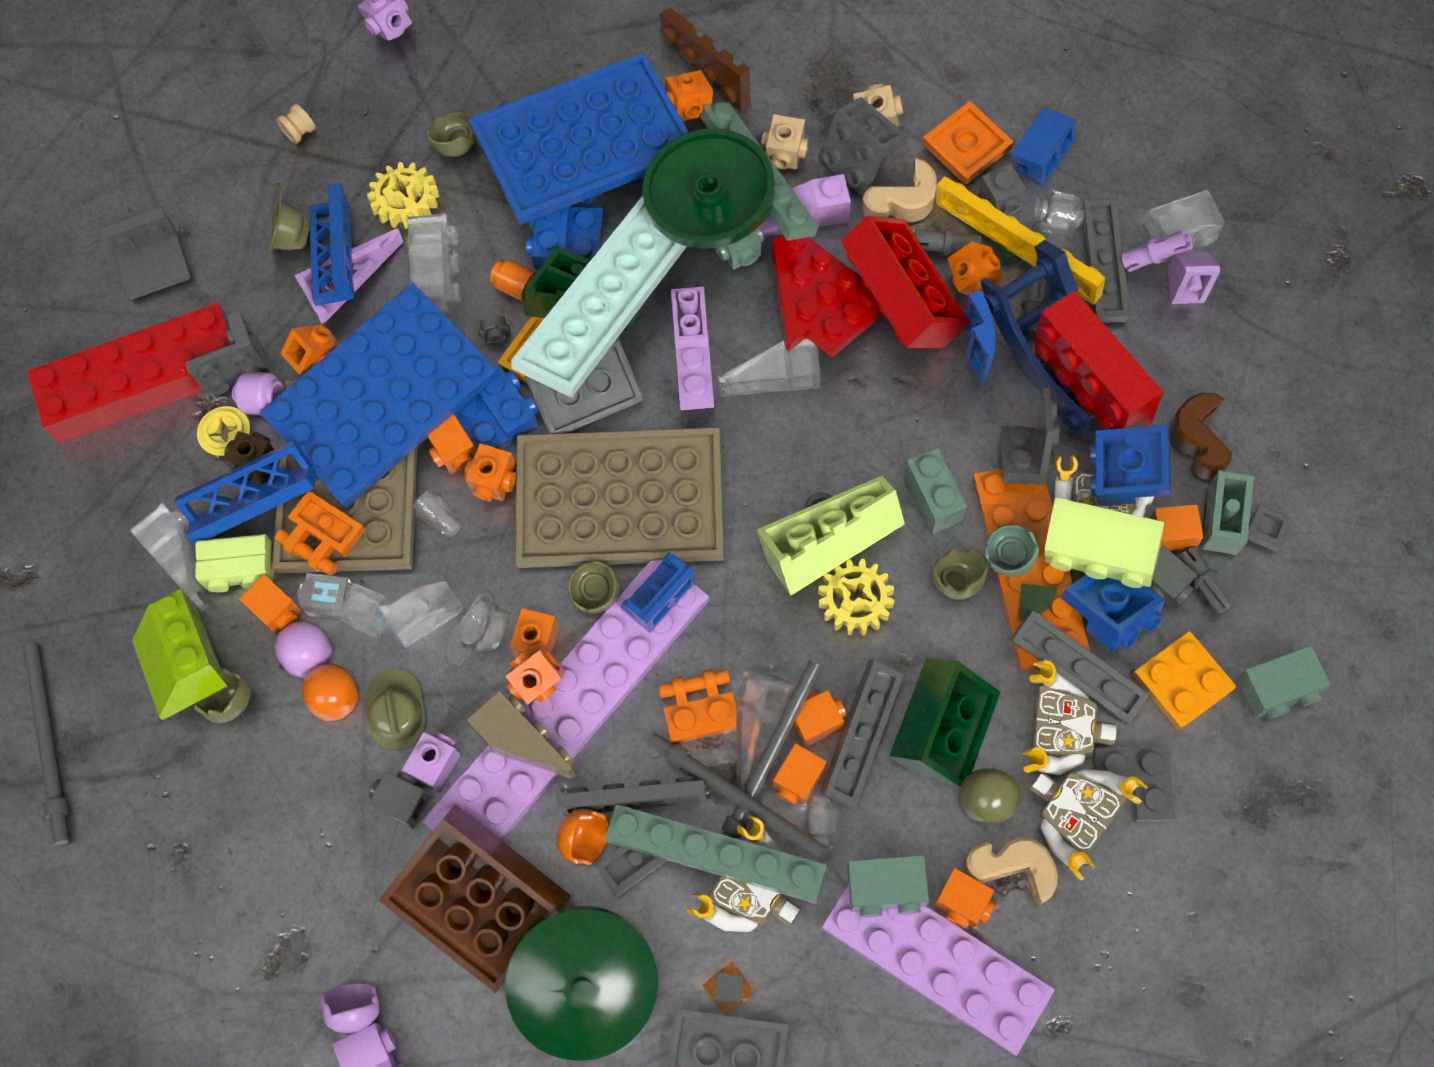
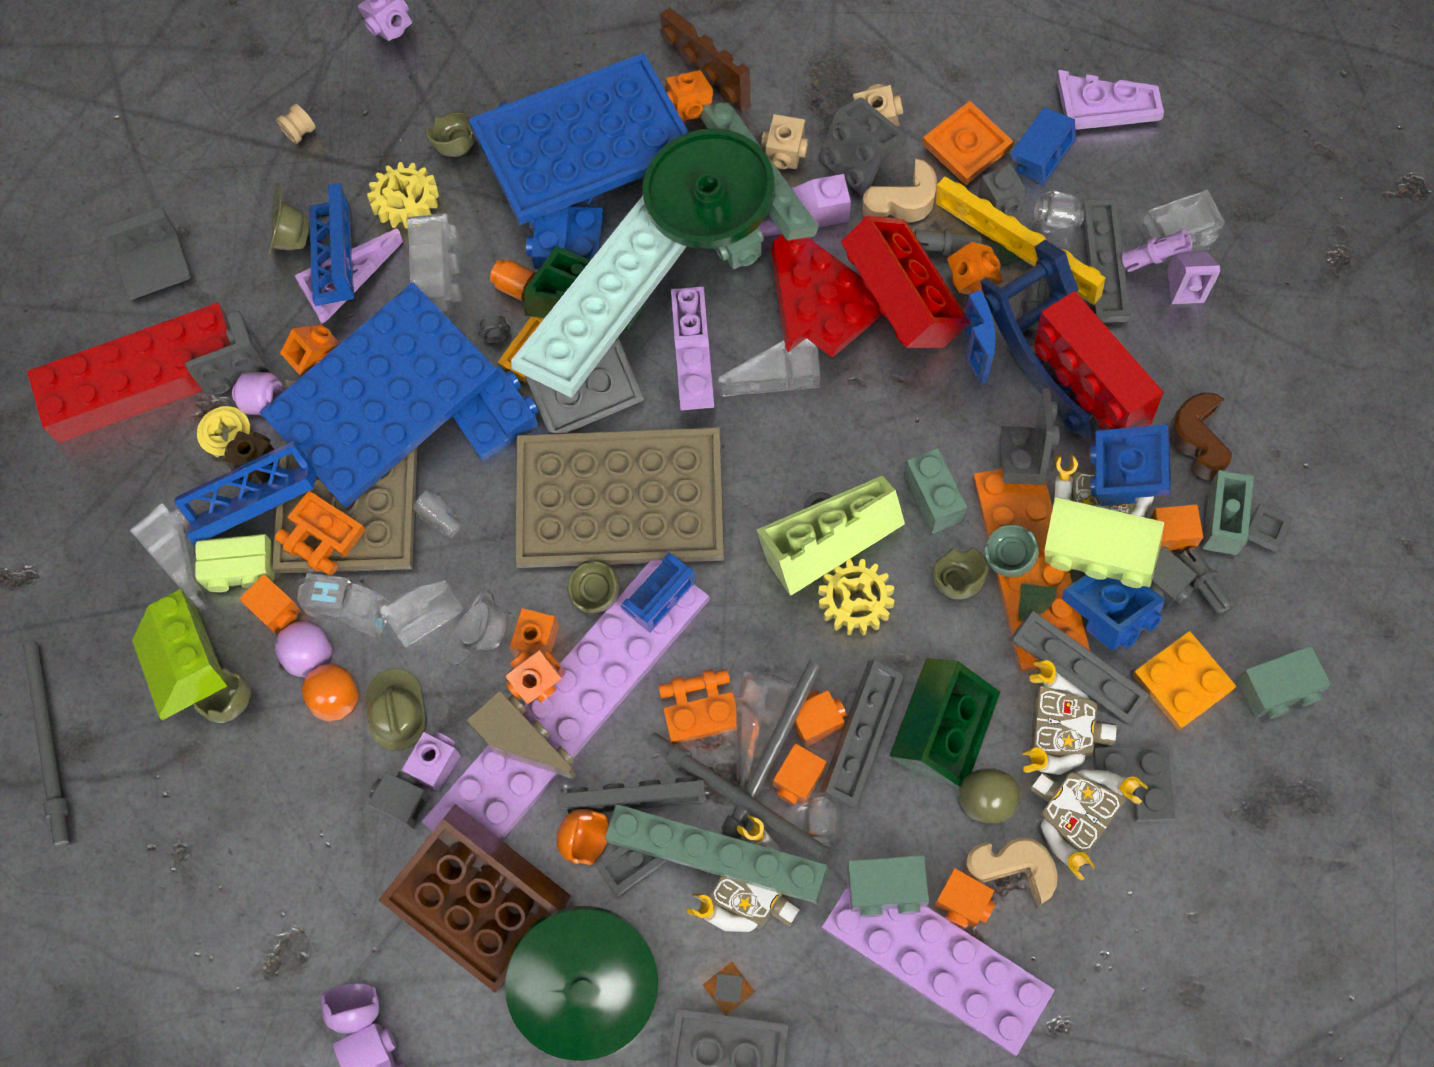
orange brick [428,414,477,474] -> none
orange brick [464,444,517,502] -> none
none -> lavender wing [1056,70,1164,130]

